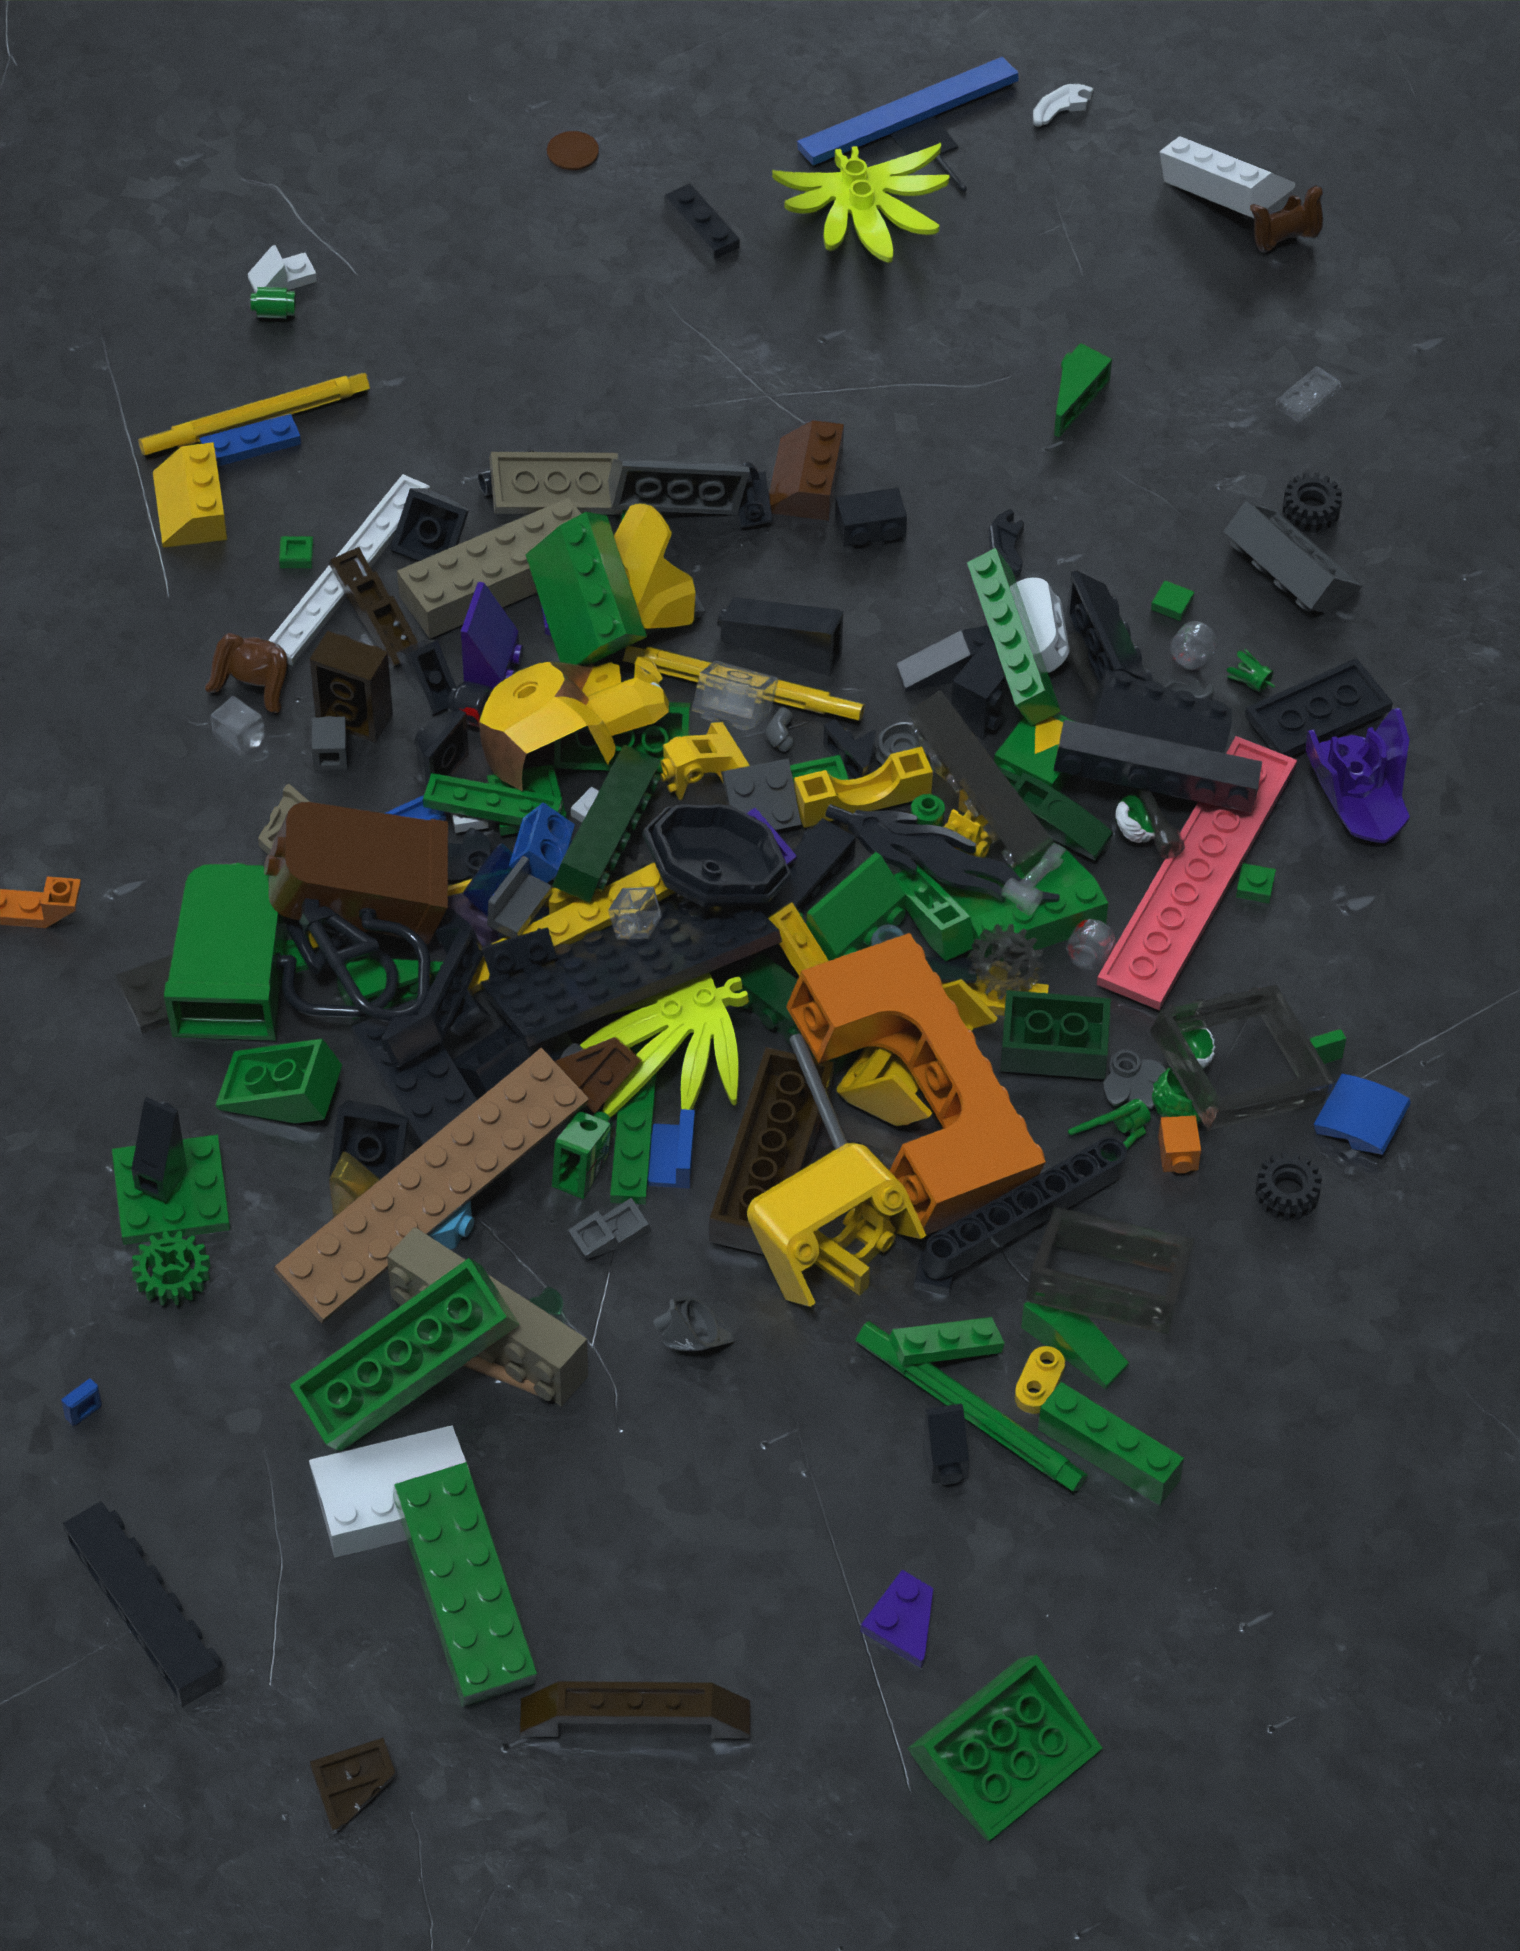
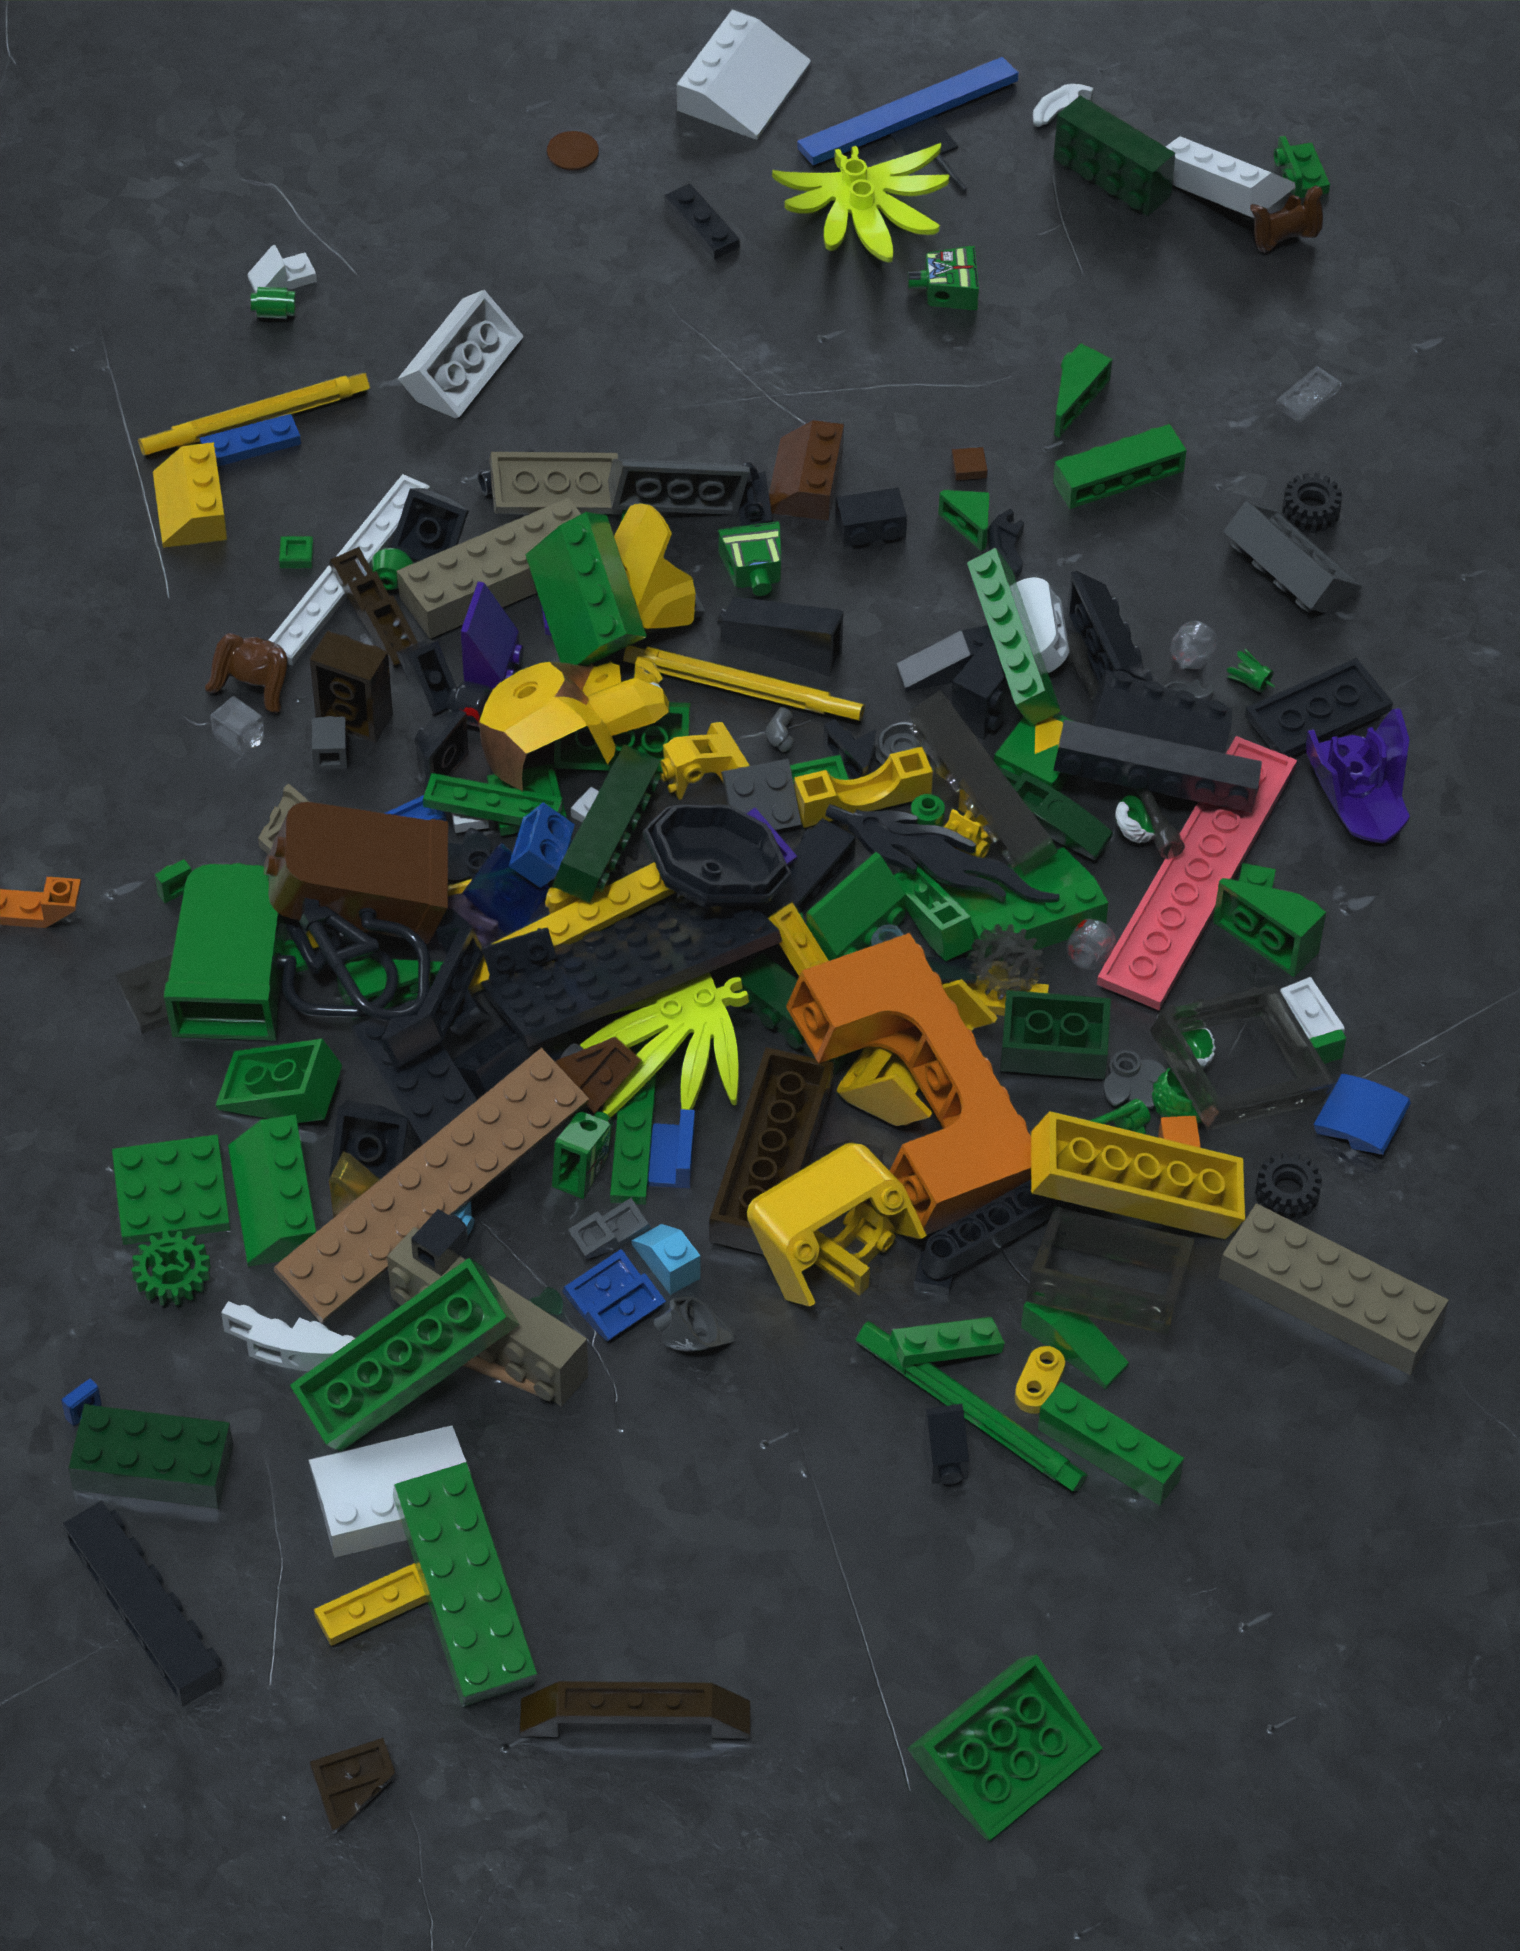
black slope [131,1097,187,1202] -> none
dark grey panel [487,856,552,938] -> none
clear brick [608,887,662,939] -> none
clear brick [692,660,779,730] -> none
dark grey bar [789,1034,847,1150] -> none
dark purple wing [860,1570,933,1668] -> none
clear brick [1001,843,1067,916] -> none
green tile [1151,581,1194,621] -> none
none -> dark green brick [68,1404,233,1509]
none -> green plate [155,859,192,903]
none -> white slope [221,1301,355,1371]
none -> green slope [228,1114,316,1267]
none -> yellow plate [314,1563,427,1646]
none -> green cone [371,548,414,590]
none -> white slope [398,290,523,419]
none -> black brick [411,1209,468,1276]
none -> blue slope [562,1249,666,1342]
none -> medium azure slope [631,1224,700,1295]
none -> white slope [677,10,811,140]
none -> green torso [718,521,781,596]
none -> green torso [907,246,979,310]
none -> green slope [938,490,990,551]
none -> reddish brown tile [951,447,988,480]
none -> yellow brick [1031,1111,1245,1239]
none -> dark green brick [1053,95,1176,216]
none -> green brick [1053,424,1187,509]
none -> green slope [1213,878,1326,977]
none -> dark tan brick [1218,1203,1449,1375]
none -> white plate [1266,977,1345,1053]
none -> green bracket [1273,136,1330,198]

